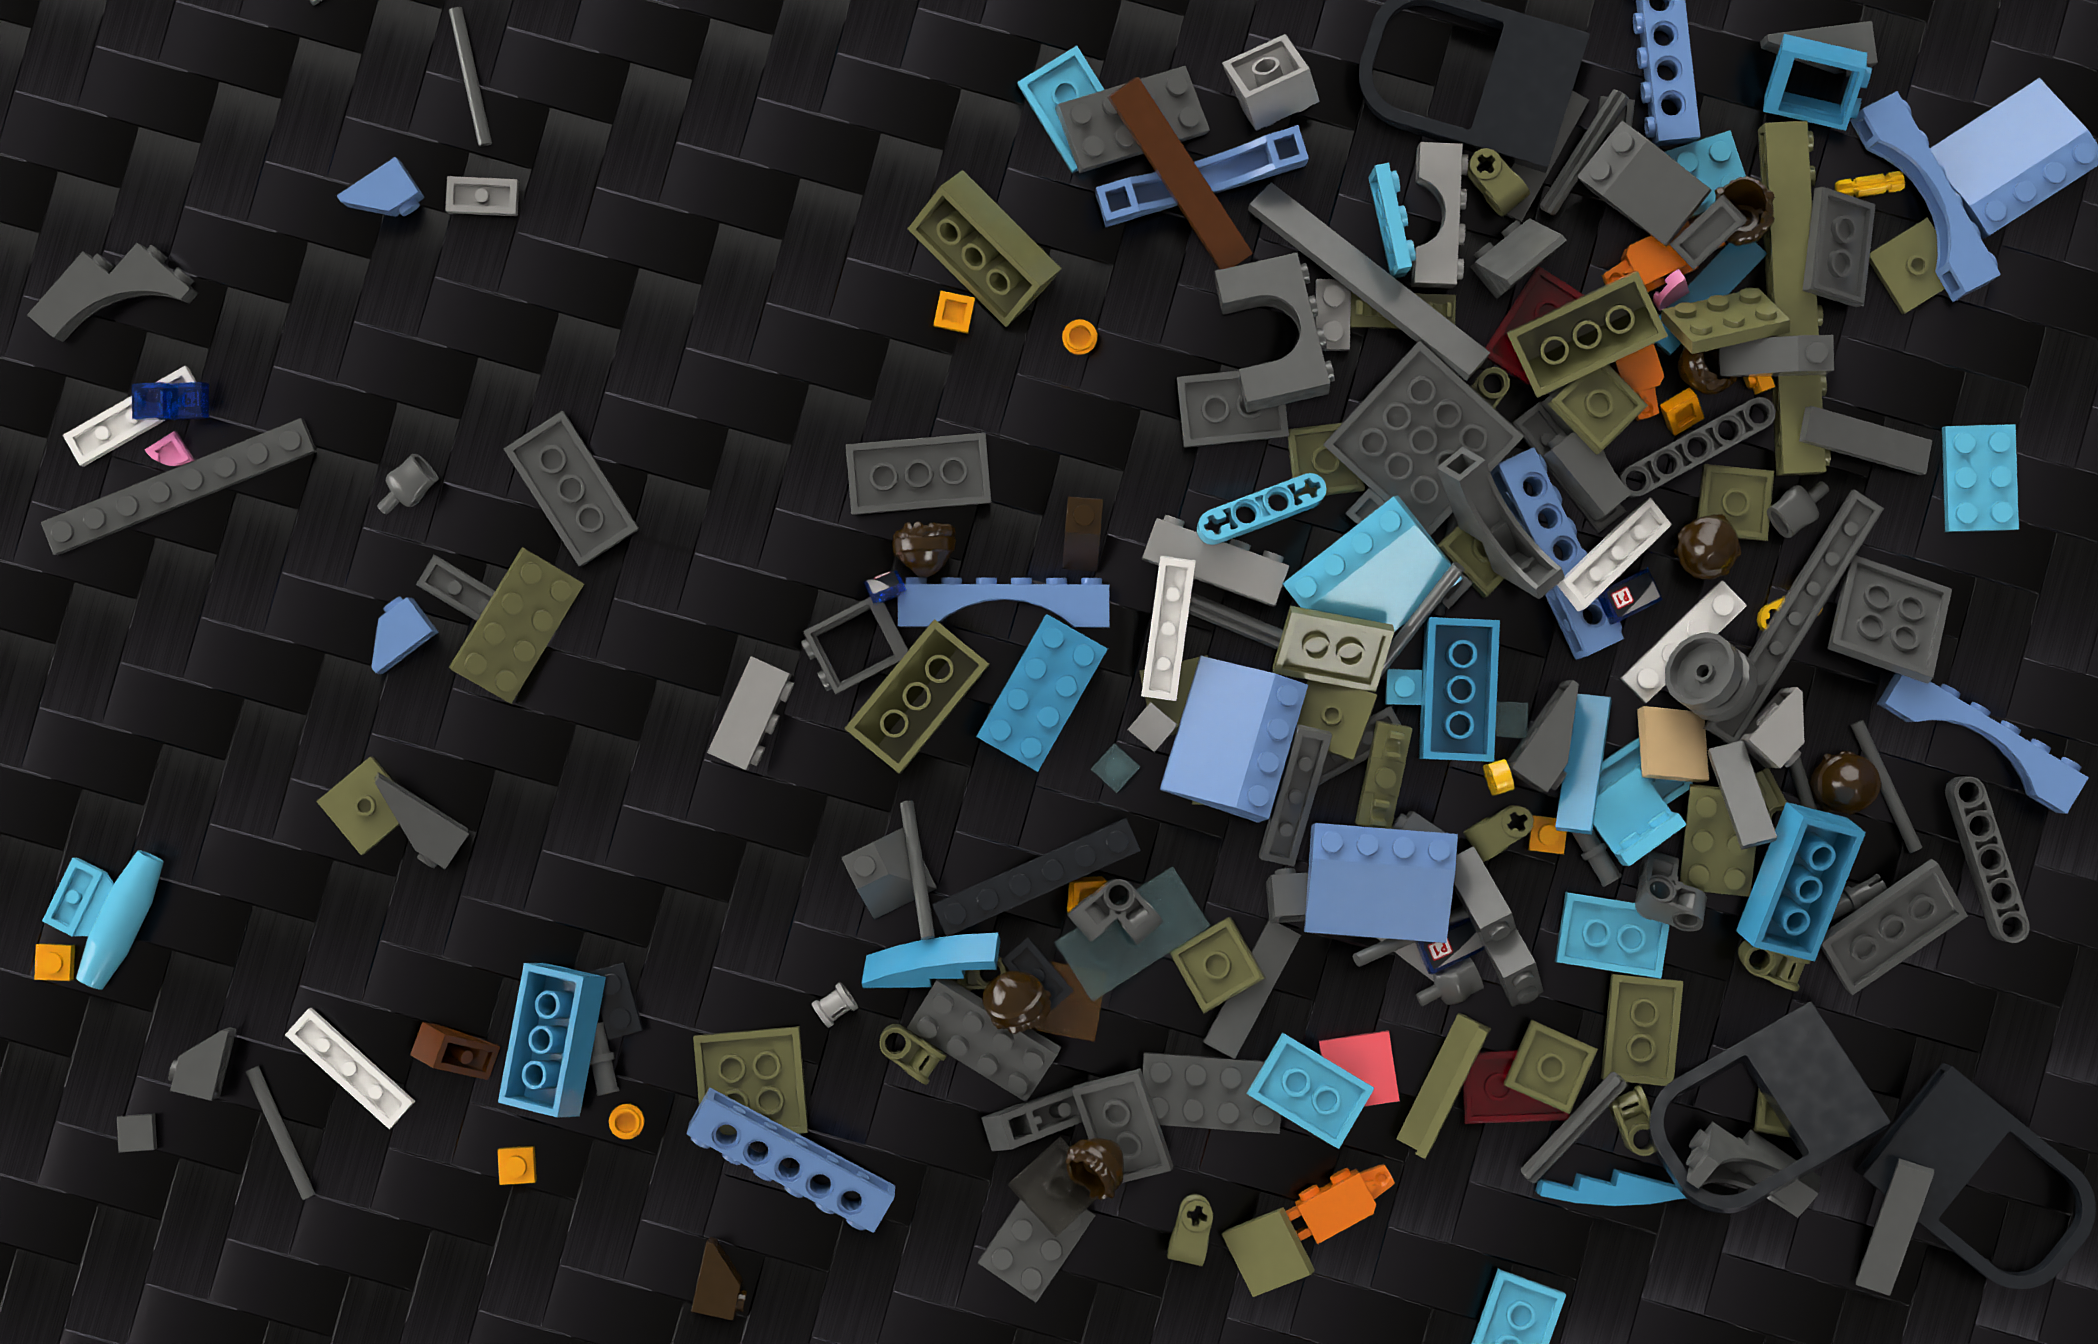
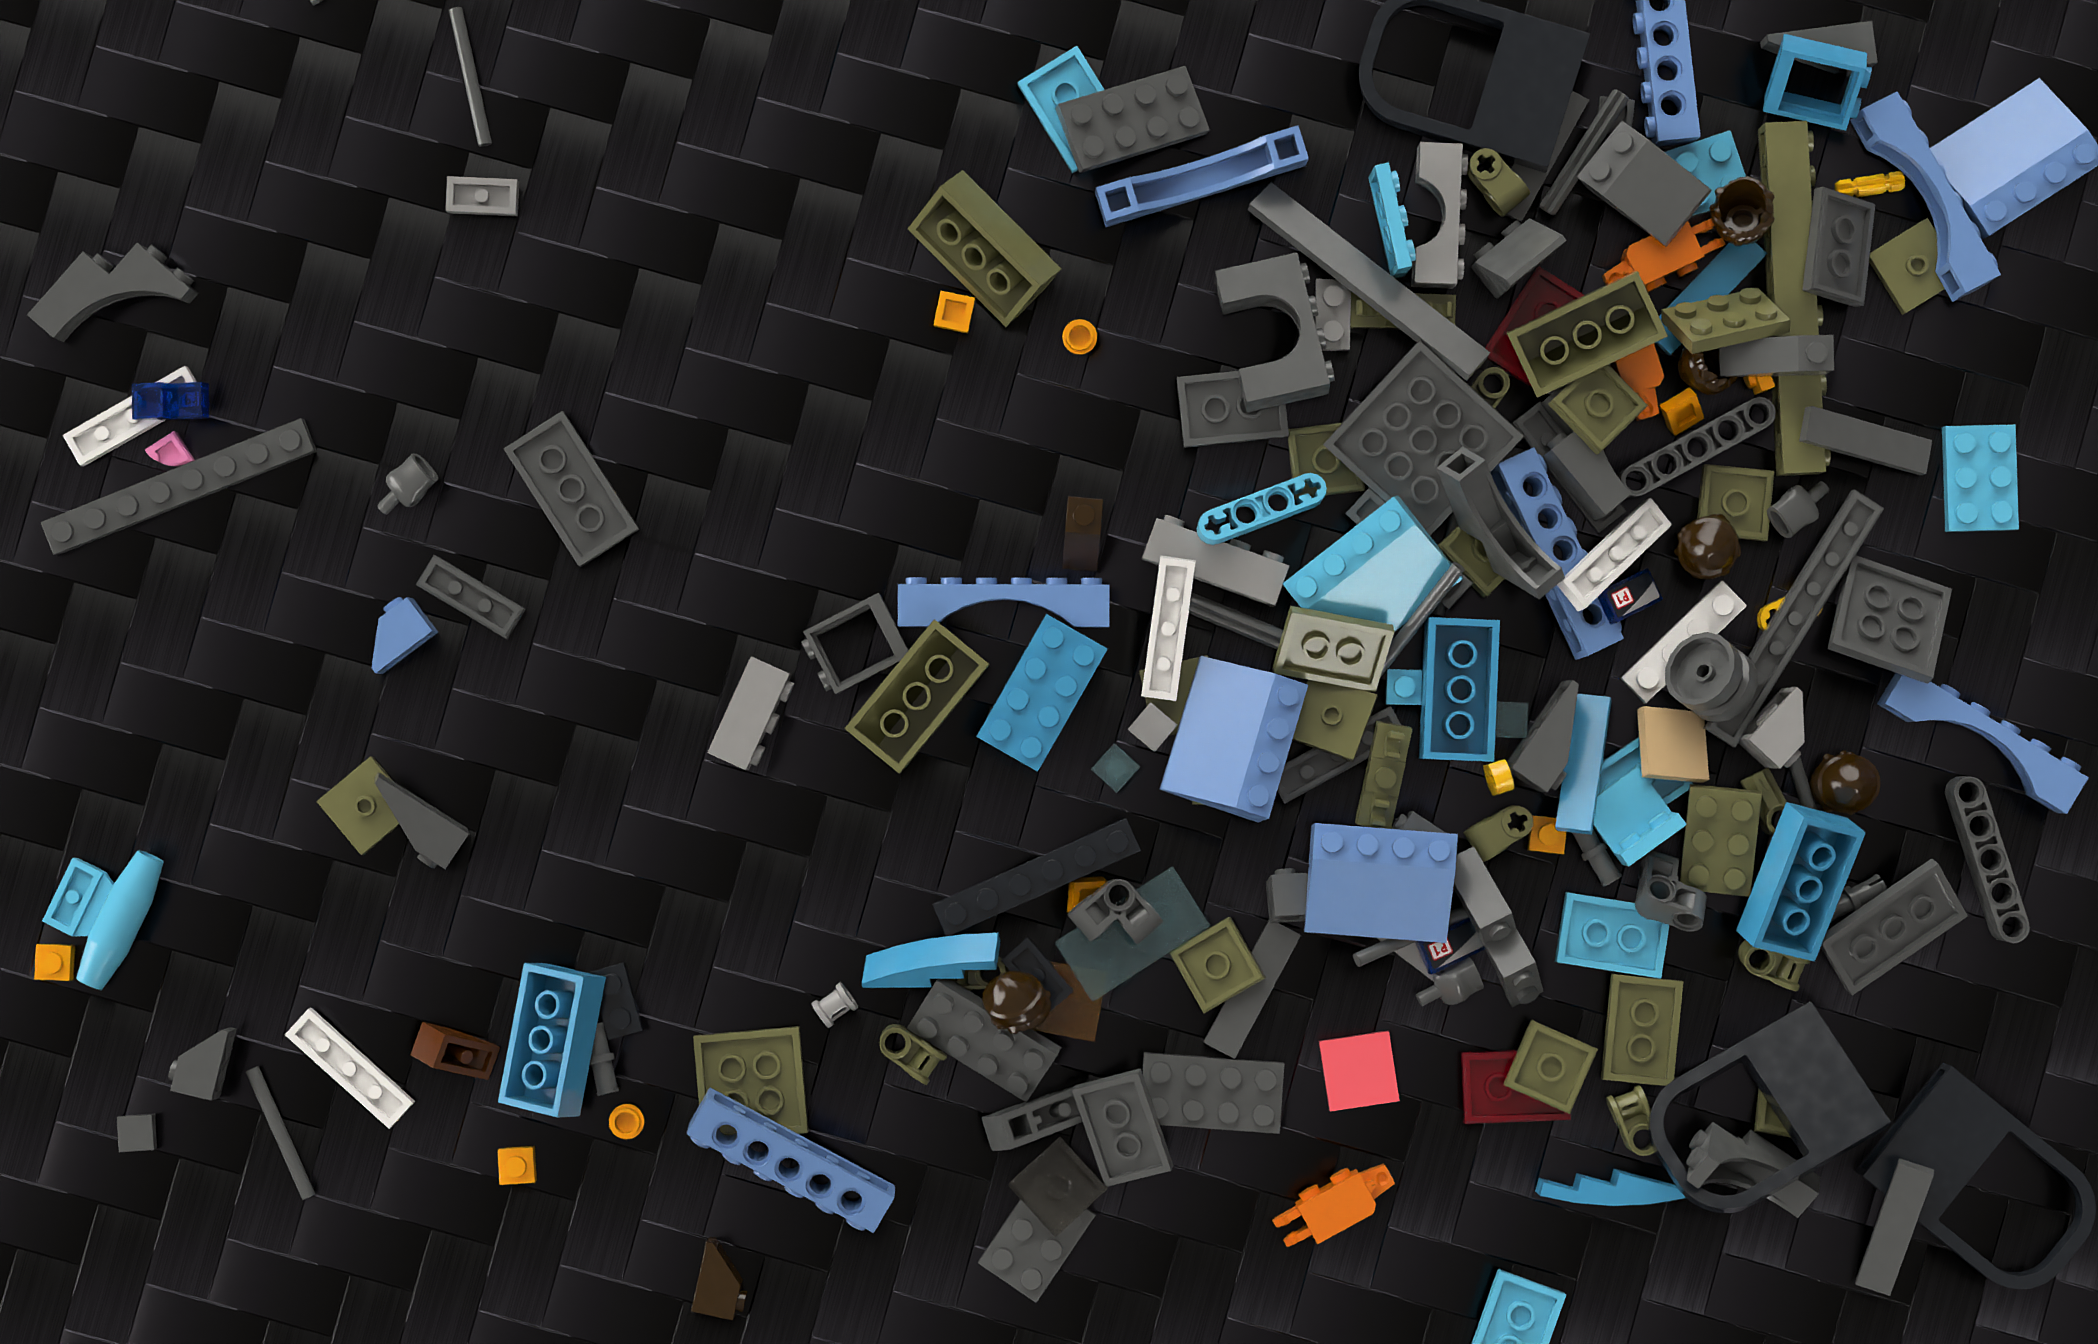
medium blue slope [337,157,425,217] -> none
olive plate [449,547,584,704] -> none
dark grey slope [842,828,937,919] -> none
dark grey plate [846,433,992,515] -> none
slope [864,569,907,606] -> none
dark brown hair [892,521,956,577] -> none
dark grey bar [900,801,935,940] -> none
dark brown hair [1065,1138,1124,1200] -> none
reddish brown tile [1107,77,1253,270] -> none
olive piece [1167,1194,1213,1266] -> none
light grey slope [1222,34,1320,130] -> none
olive tile [1222,1207,1315,1297] -> none
medium azure plate [1246,1033,1374,1149] -> none
dark grey plate [1259,724,1332,867] -> none
olive fence [1396,1013,1491,1159] -> none
dark grey axle [1521,1072,1627,1184] -> none
bright pink tile [1653,269,1689,311] -> none
dark grey tile [1670,194,1747,270] -> none
tile [1708,740,1777,850] -> none
dark grey bar [1850,720,1922,853] -> none

